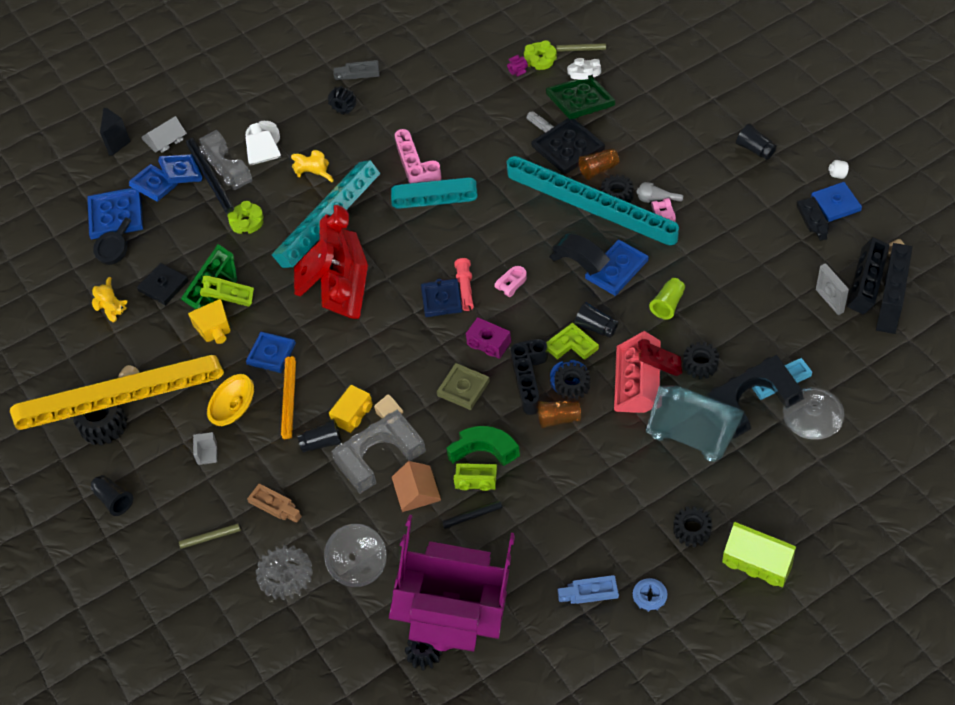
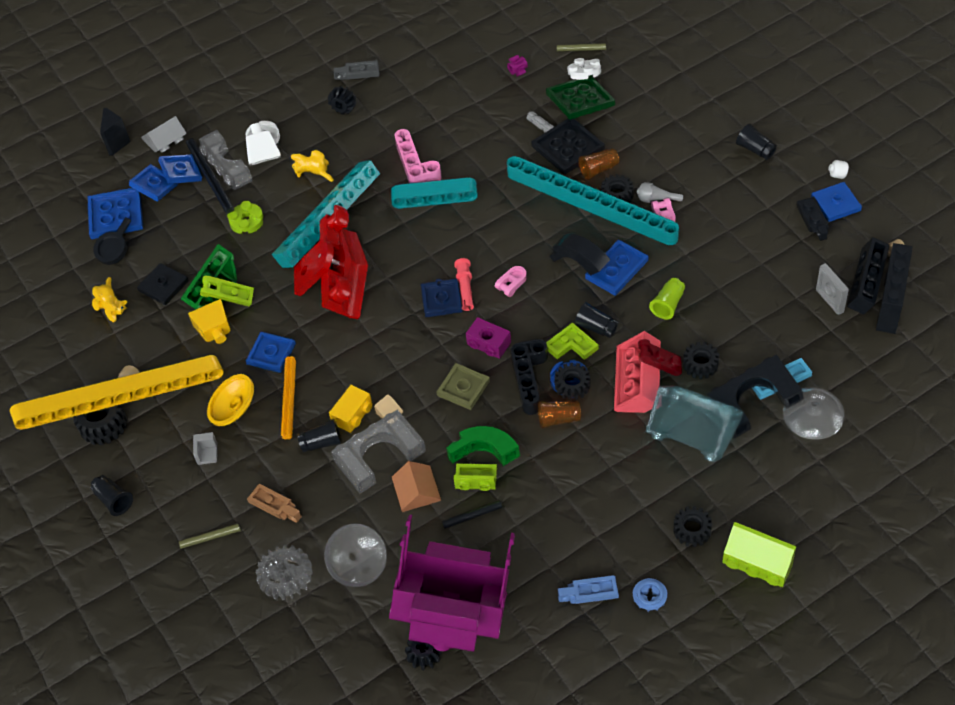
lime plate [524,40,557,70] -> none

